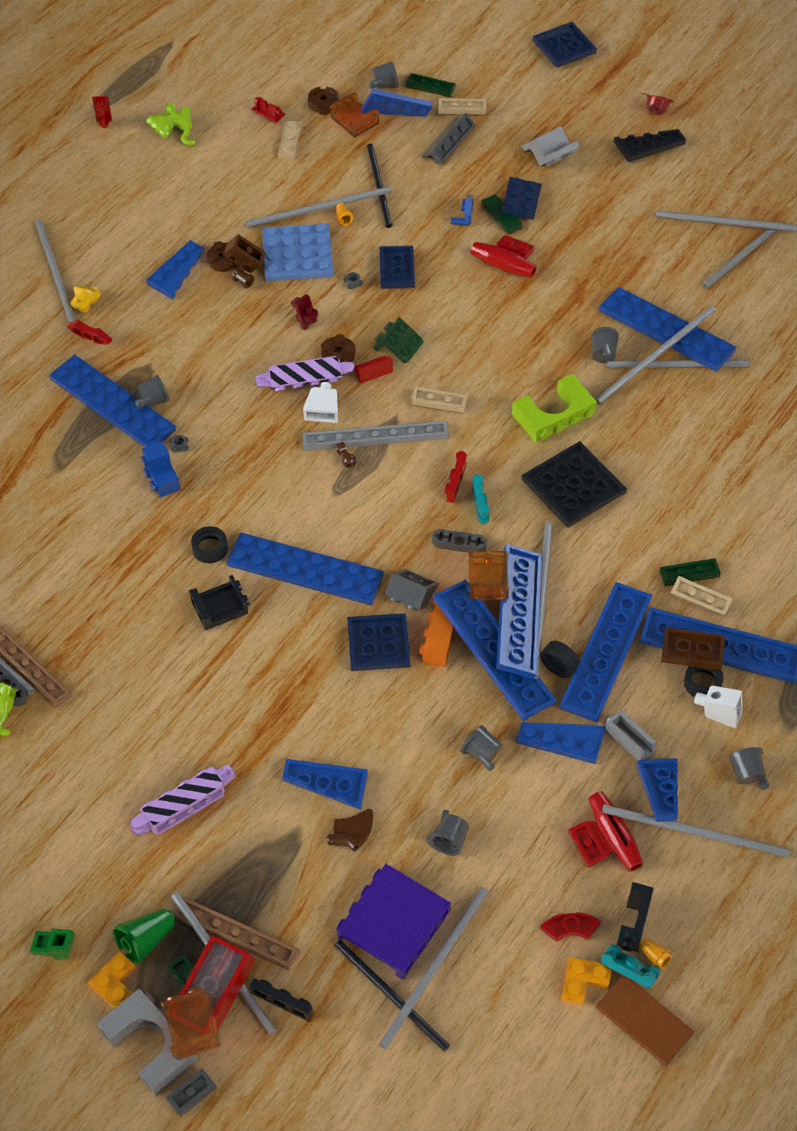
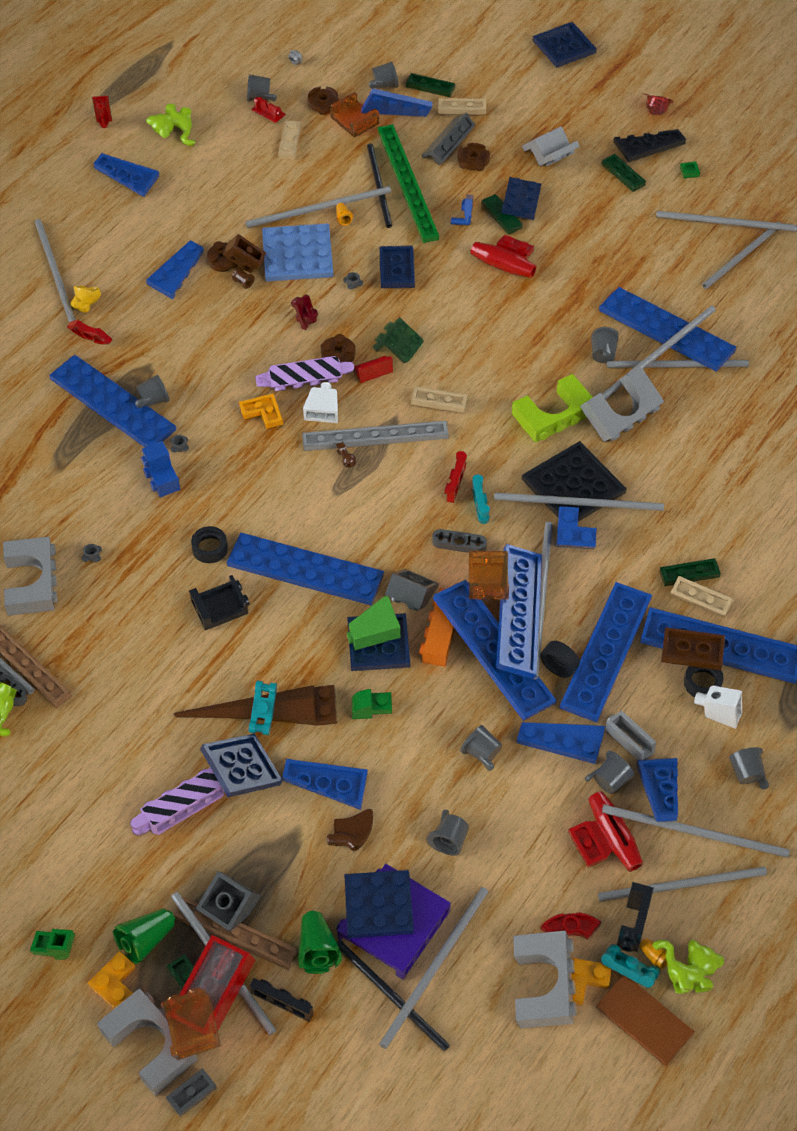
none -> light grey arch [3,537,58,616]
none -> dark grey plate [82,544,102,562]
none -> blue wing [94,153,160,197]
none -> reddish brown plate [174,685,337,726]
none -> dark grey slope [196,871,261,931]
none -> dark blue plate [200,733,283,797]
none -> light orange plate [239,394,283,429]
none -> dark grey hat [247,74,277,102]
none -> teal plate [248,680,277,736]
none -> light grey plate [288,50,302,65]
none -> green cone [298,910,342,974]
none -> dark blue plate [344,870,414,938]
none -> bright green slope [346,596,400,650]
none -> green brick [351,689,392,719]
none -> green plate [378,124,439,243]
none -> reddish brown plate [457,143,490,171]
none -> light grey piece [494,492,664,511]
none -> light grey arch [514,931,577,1028]
none -> blue brick [556,507,597,549]
none -> light grey arch [580,366,664,442]
none -> dark grey hat [585,750,634,794]
none -> light grey piece [598,867,767,901]
none -> dark green tile [602,154,646,192]
none -> lime animal [653,940,725,994]
none -> green tile [680,161,700,179]

